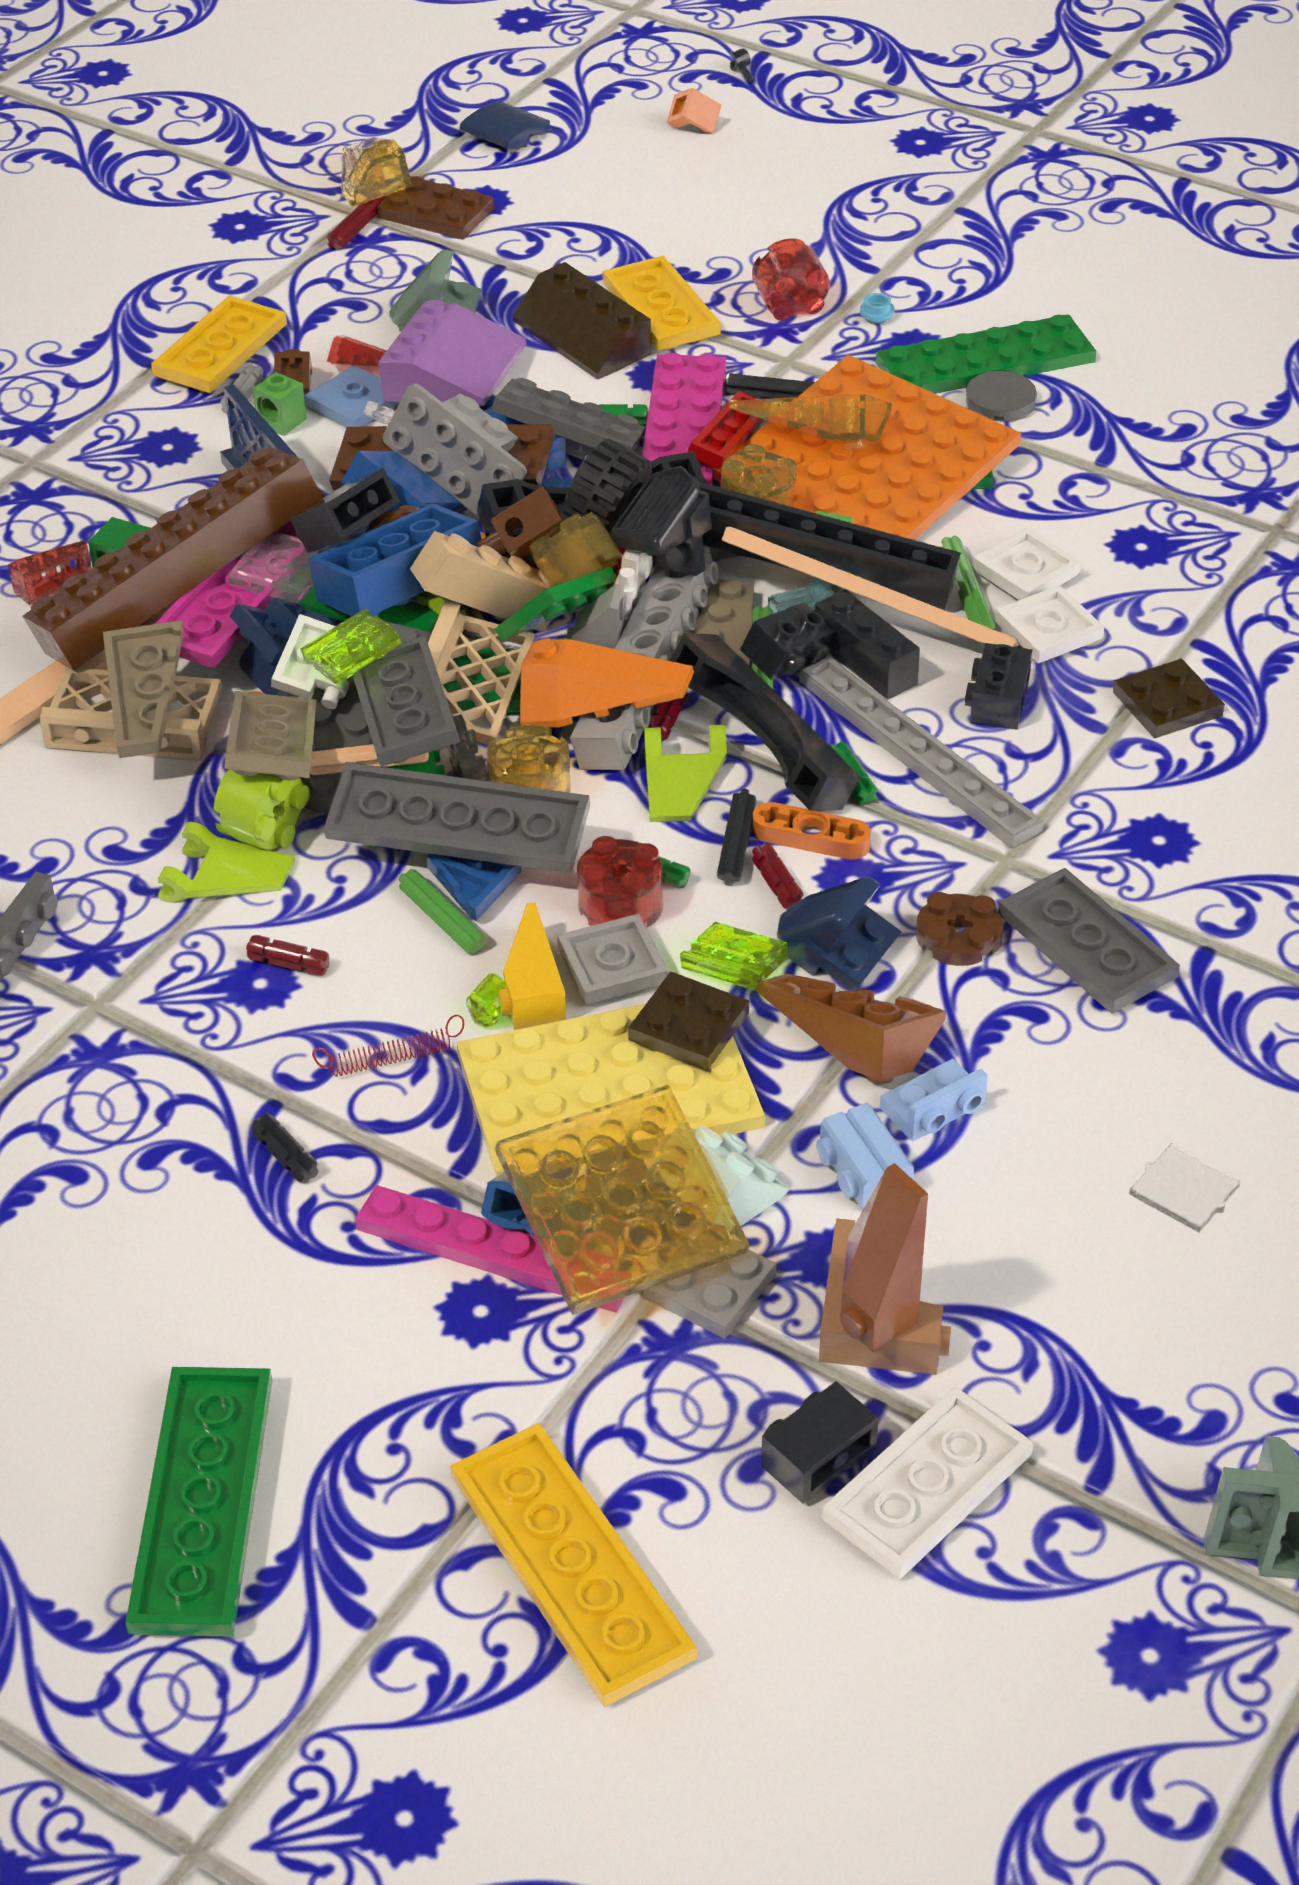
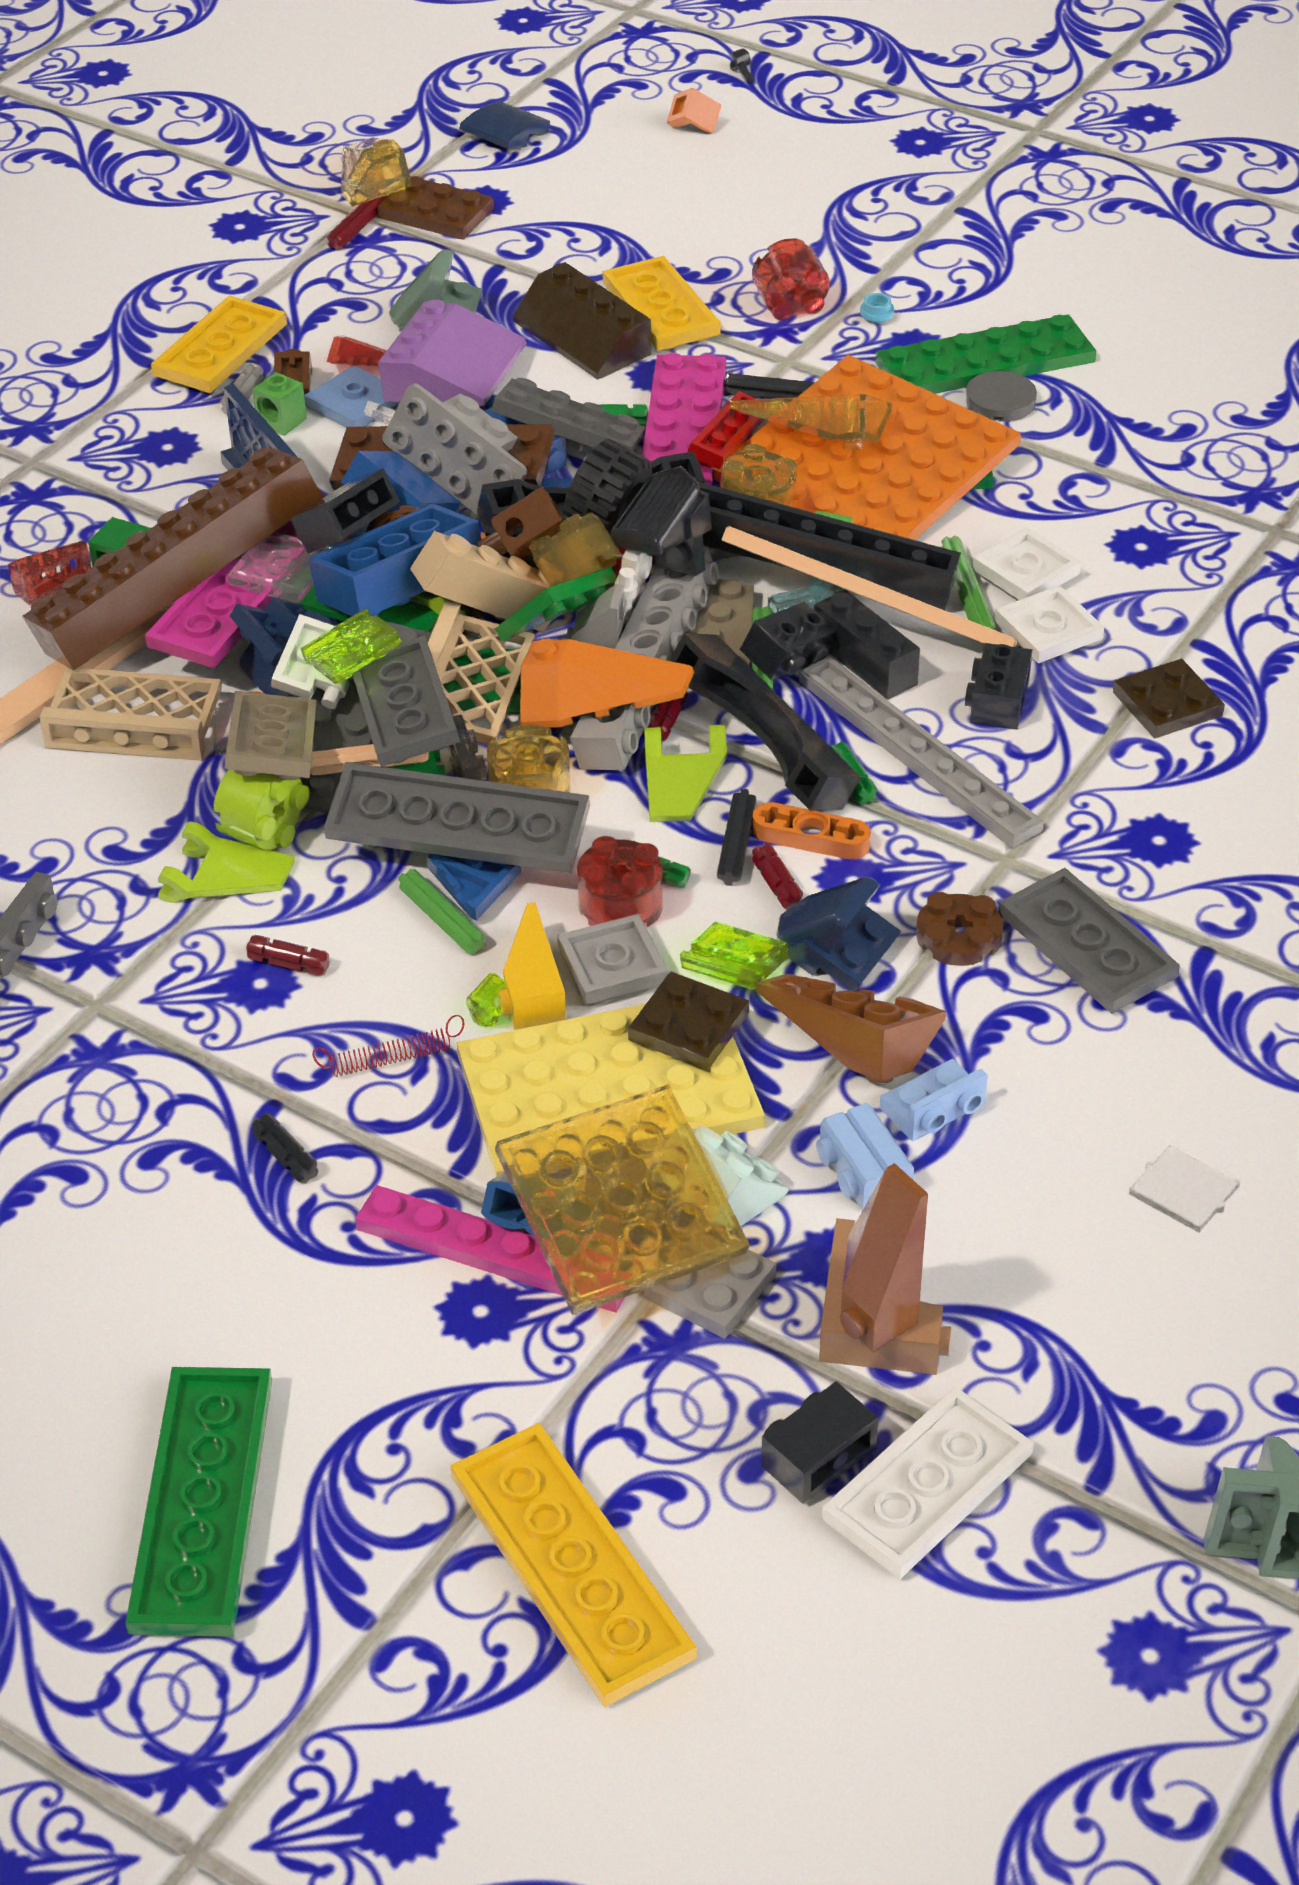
dark tan wing [103,620,184,758] -> none

